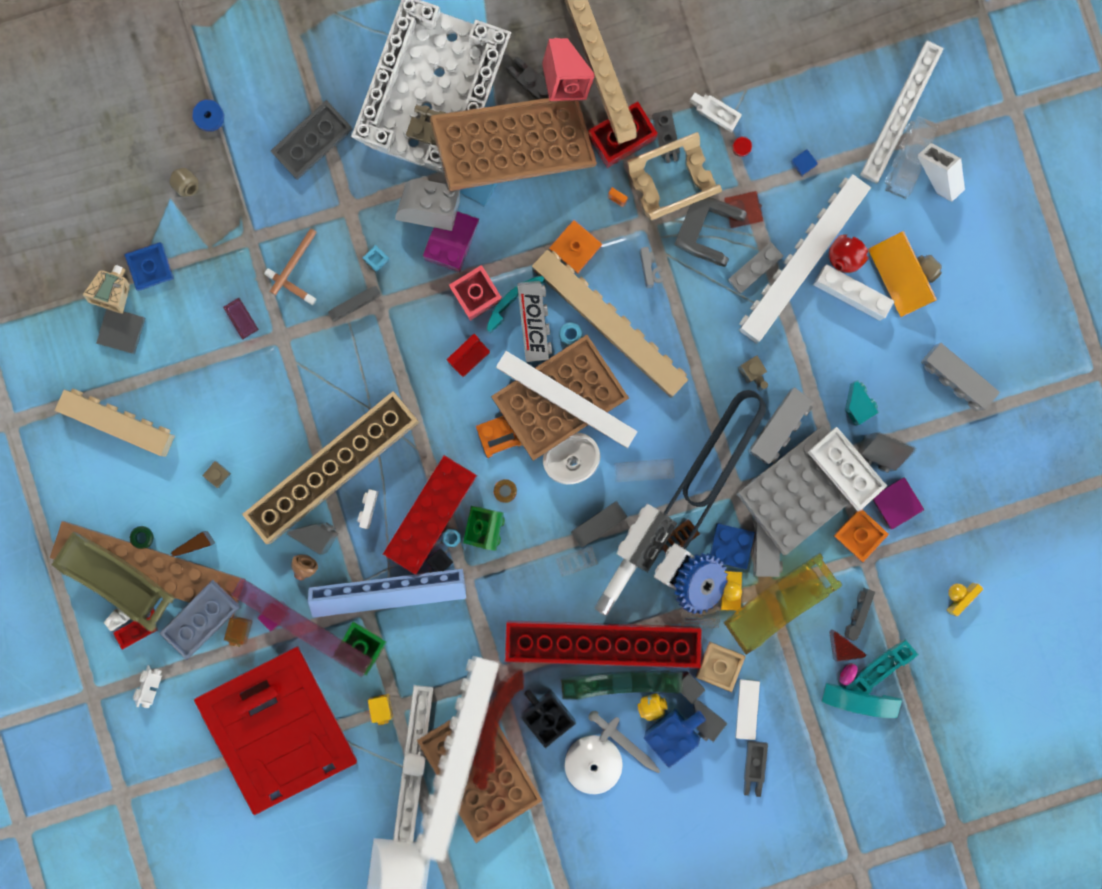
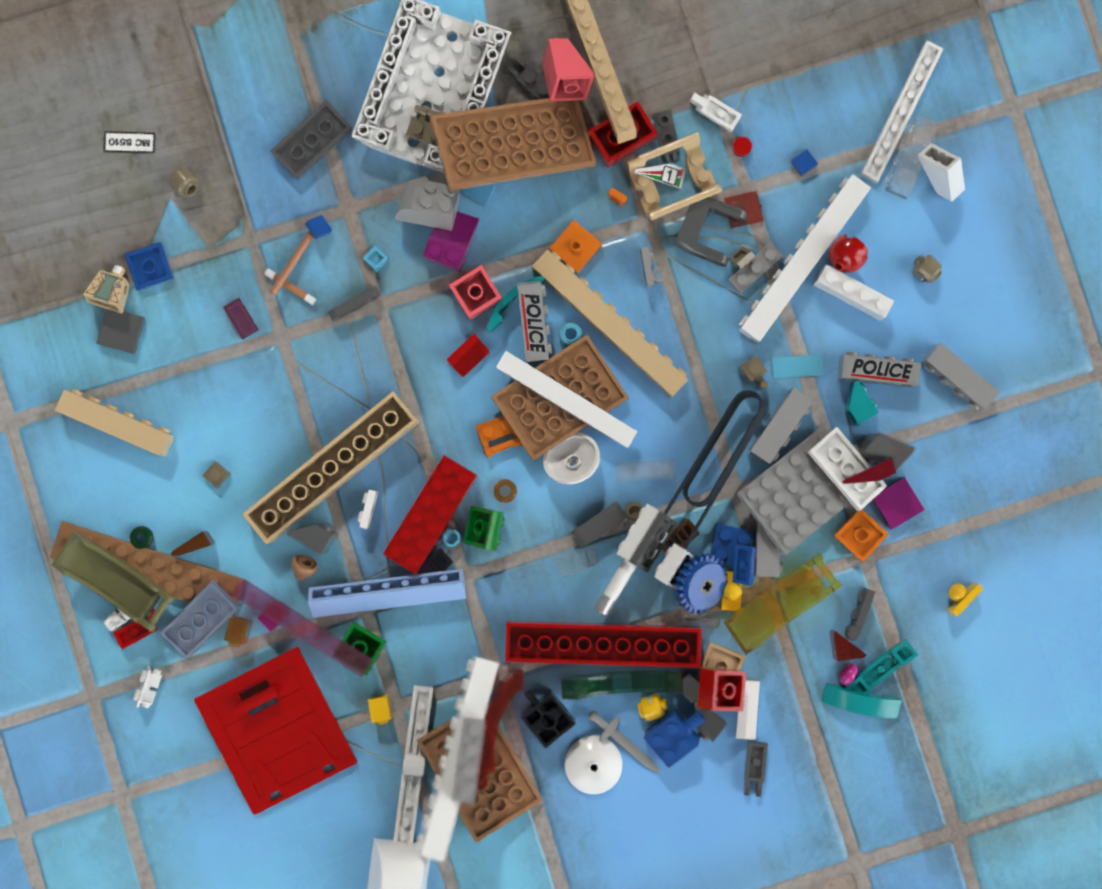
blue piece [192,100,225,132] -> none
light orange tile [868,231,937,317] -> none
none -> sticker [104,131,155,153]
none -> blue tile [305,215,332,240]
none -> light grey brick [451,717,485,804]
none -> dark tan plate [625,502,643,521]
none -> sticker [634,164,686,189]
none -> red brick [698,668,746,711]
none -> dark tan plate [729,246,755,269]
none -> blue plate [732,544,756,586]
none -> medium azure sticker [772,355,824,378]
none -> light grey brick [838,352,921,387]
none -> dark red sticker [842,458,896,484]

